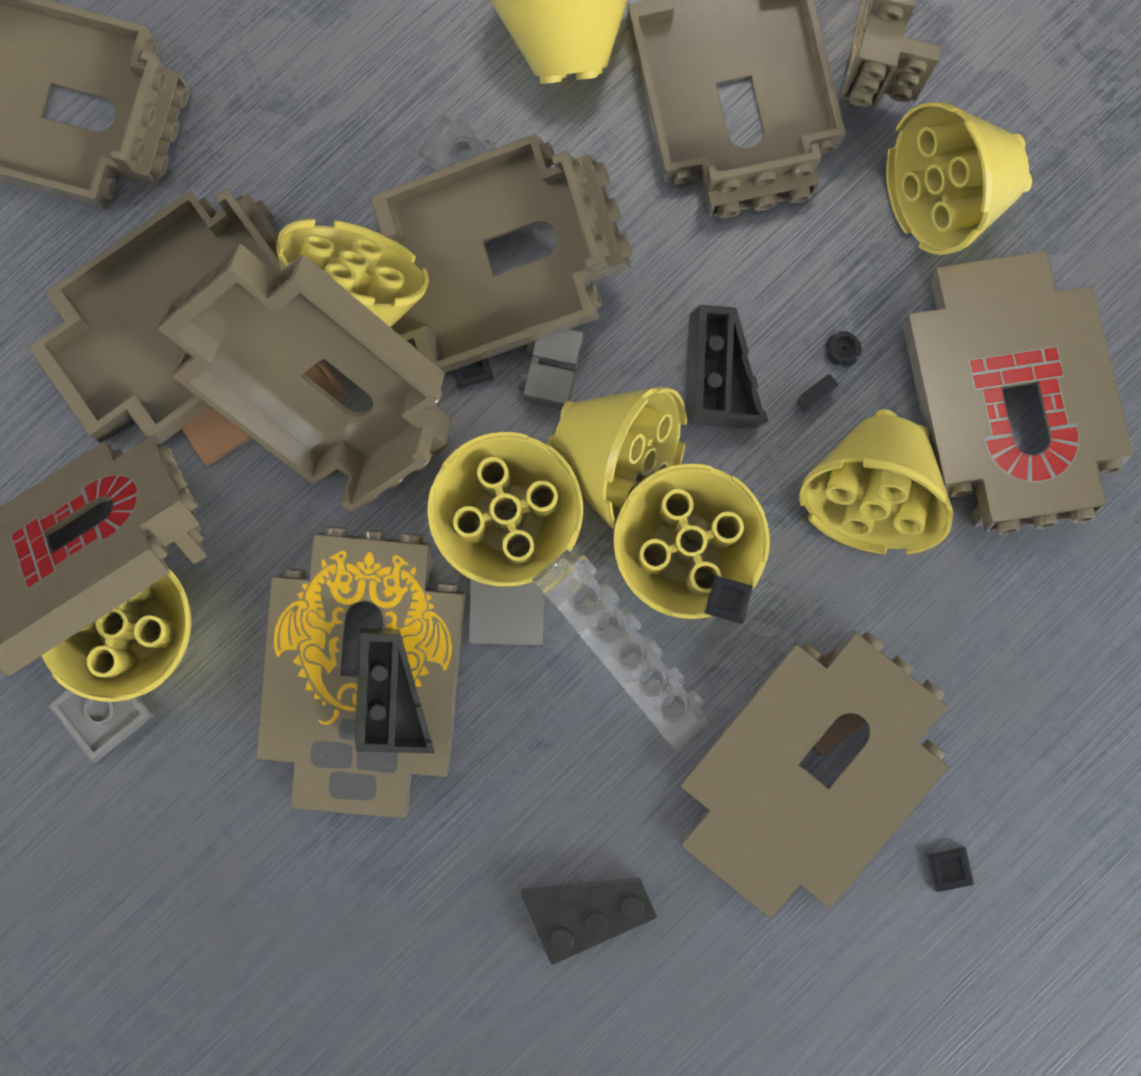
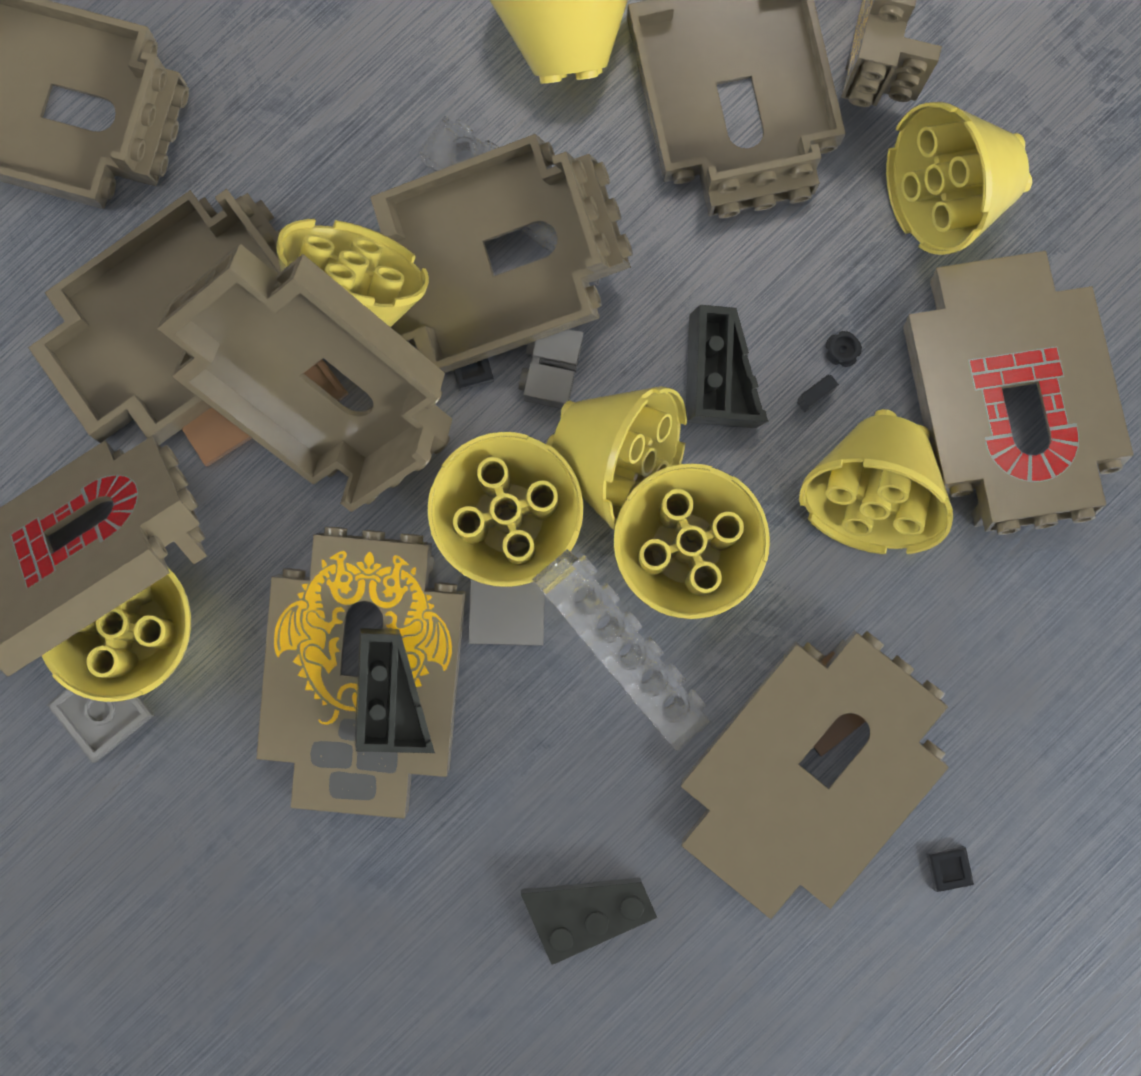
black tile [704,575,753,624] -> none

